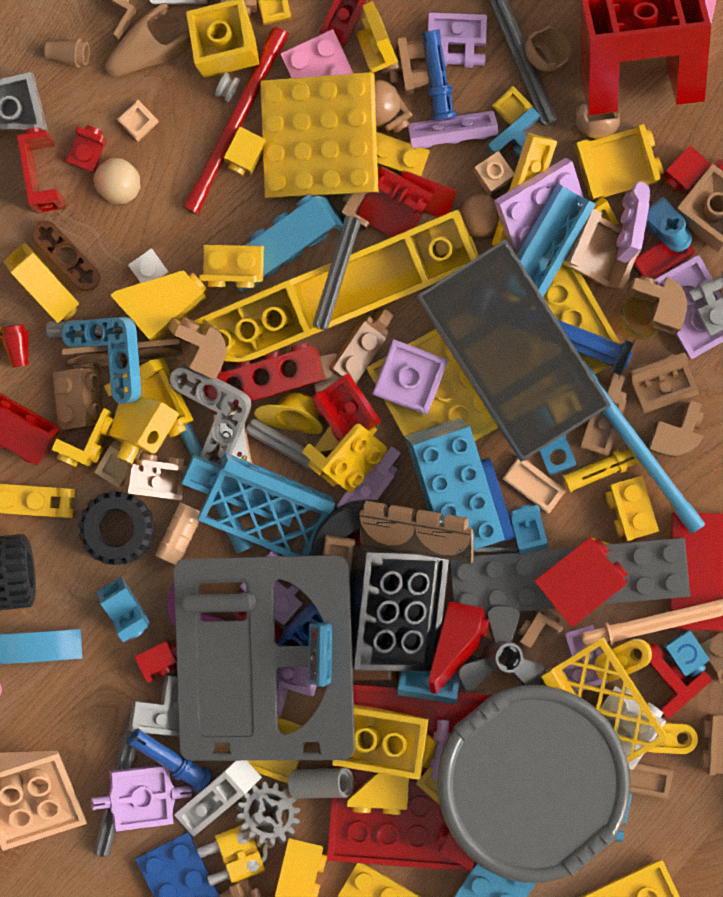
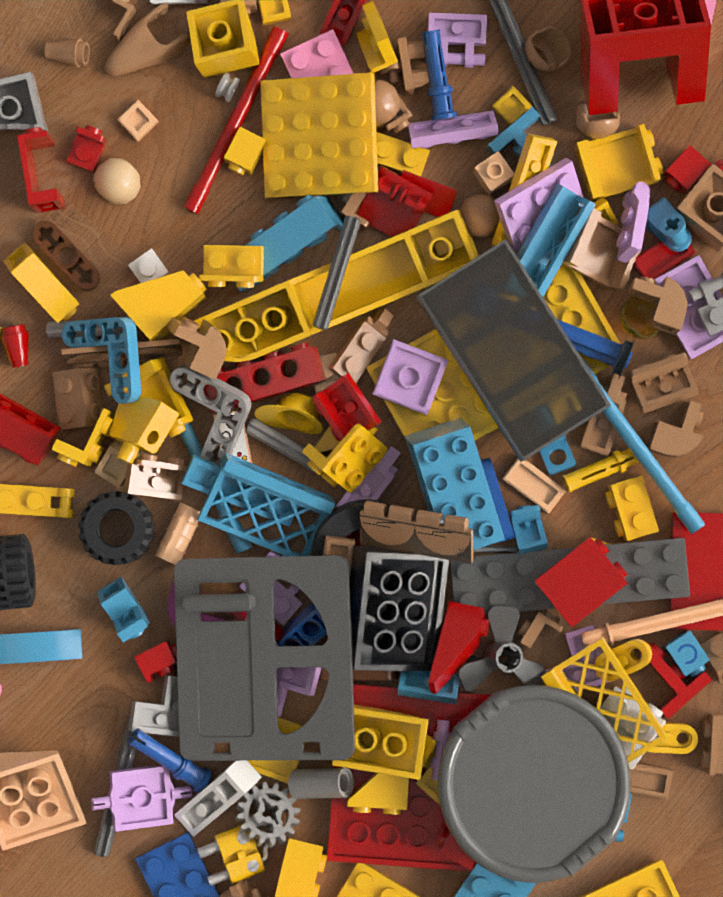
dark azure slope [309,623,332,687] -> none

